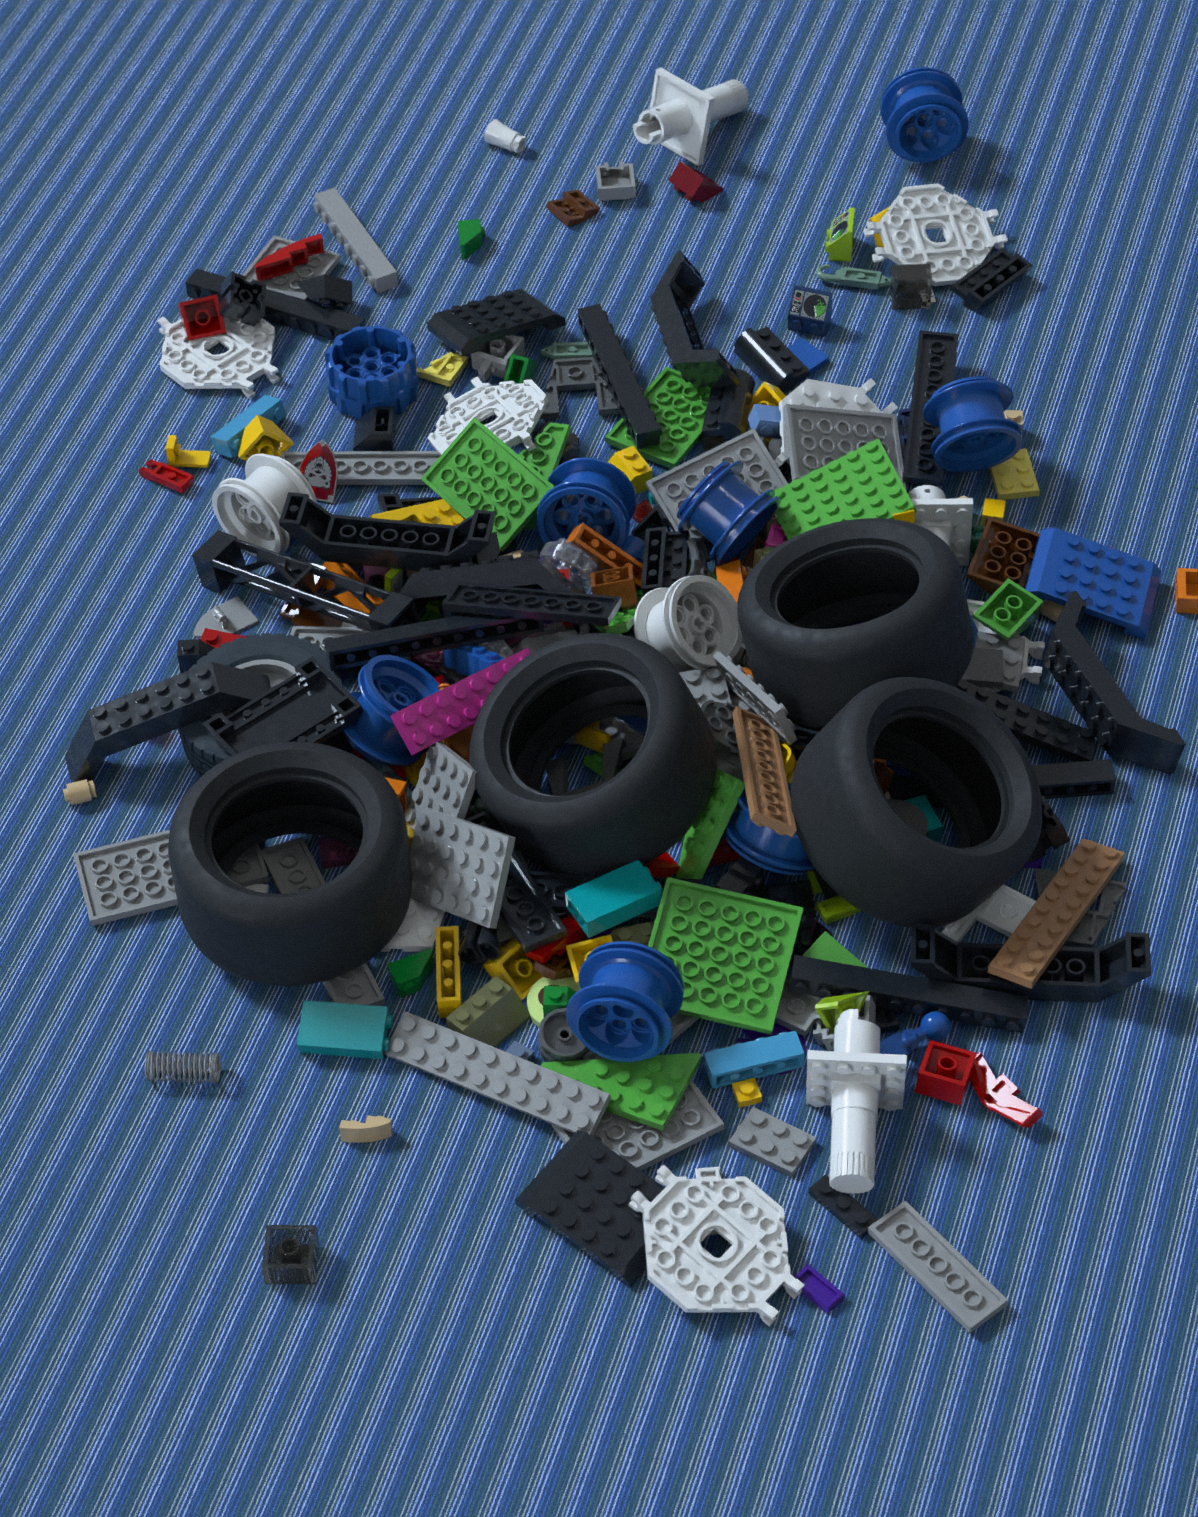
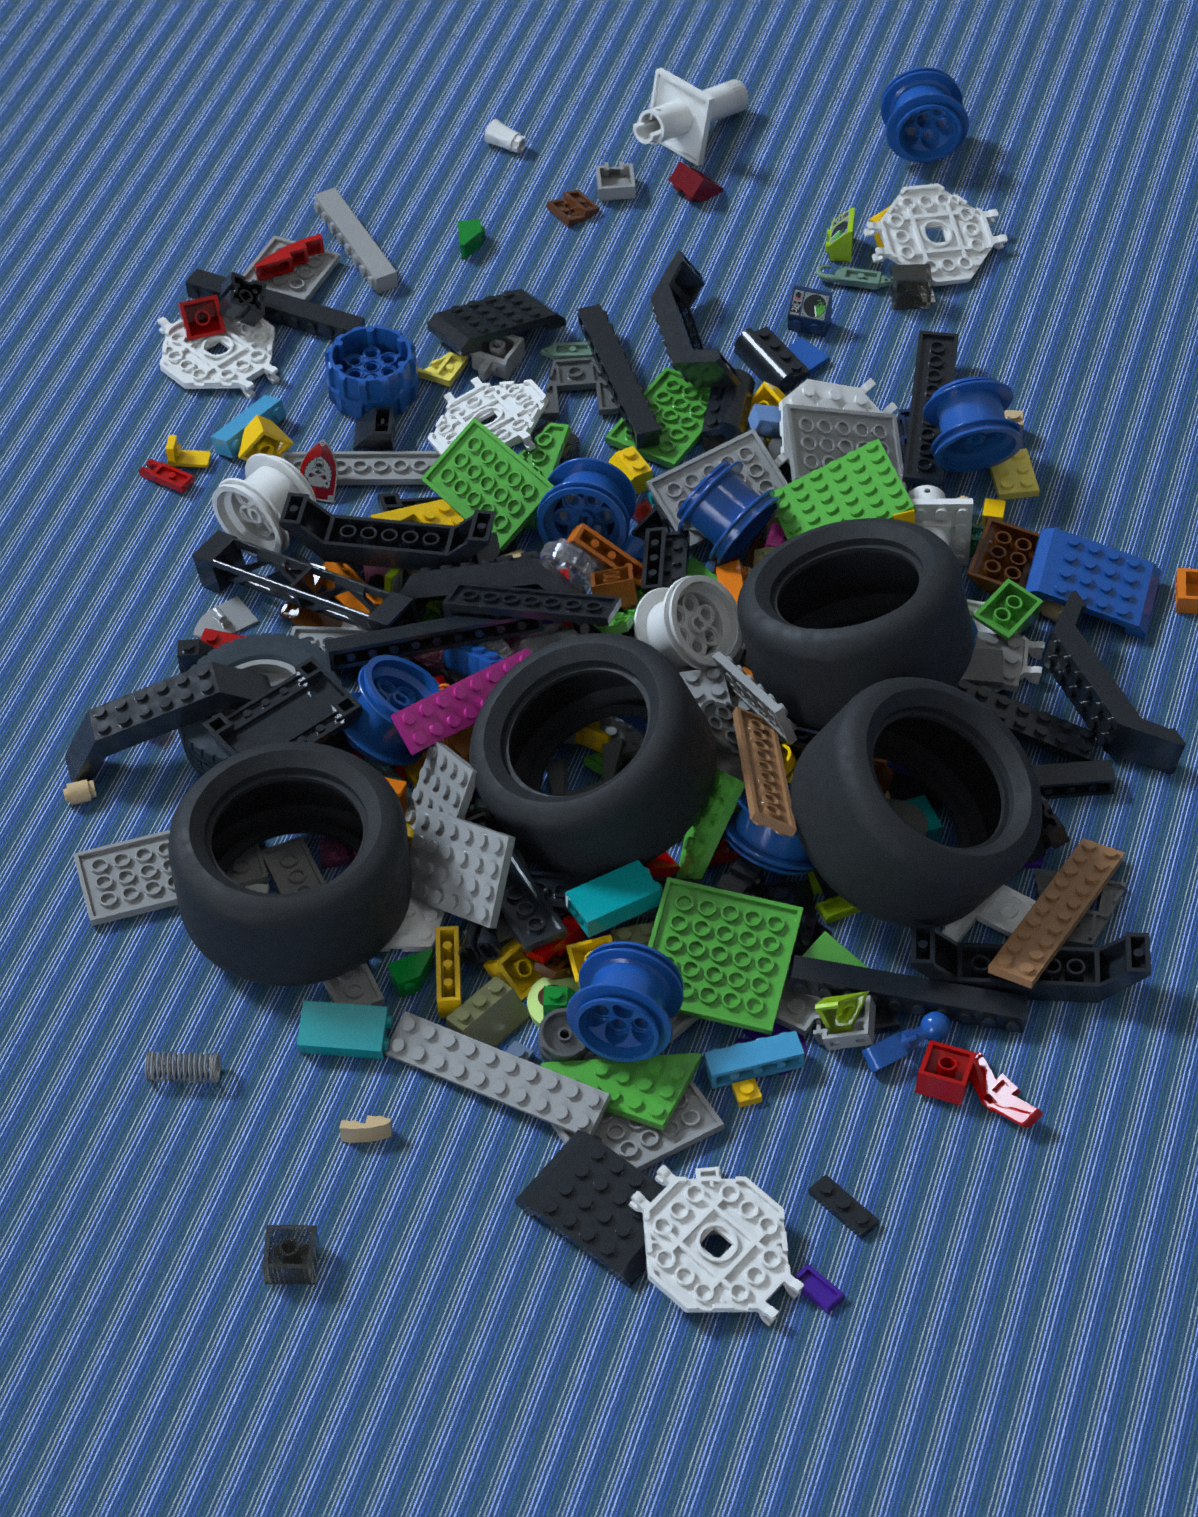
black slope [298,274,352,309] -> none
green slope [504,354,537,384] -> none
dark grey tile [682,538,711,578] -> none
light grey plate [729,1107,816,1178] -> none
white piece [806,1009,907,1194] -> none
light grey plate [868,1201,1008,1333] -> none
black brick [951,248,1032,310] -> none

